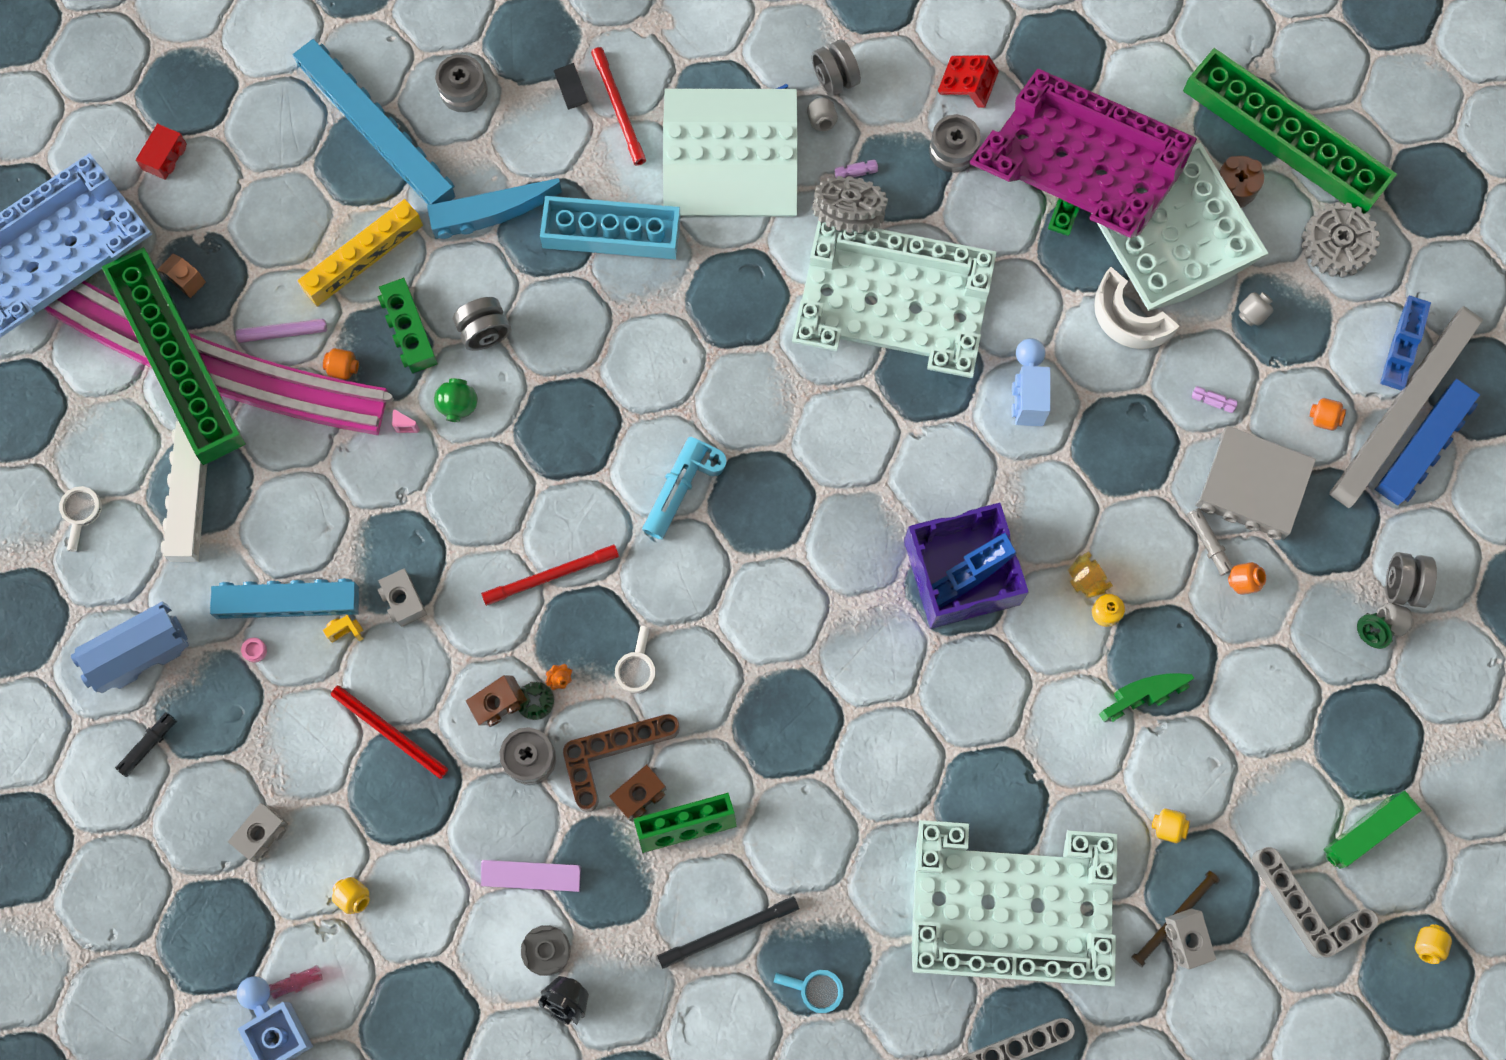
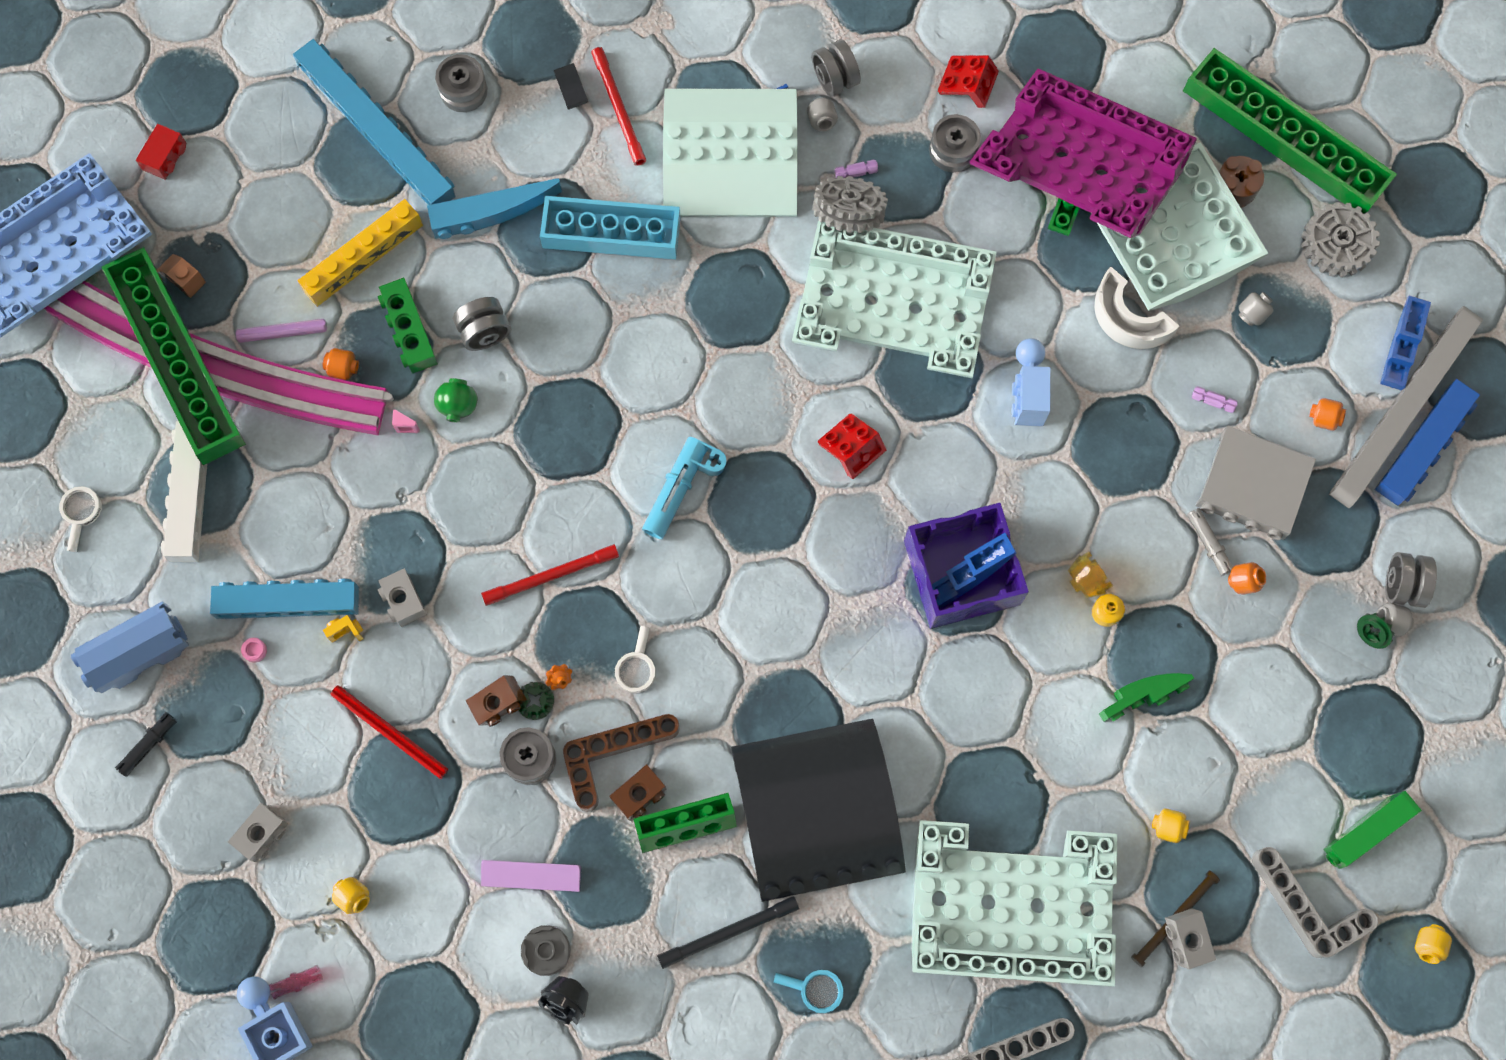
none -> black panel [731,718,906,902]
none -> red bracket [818,413,887,479]

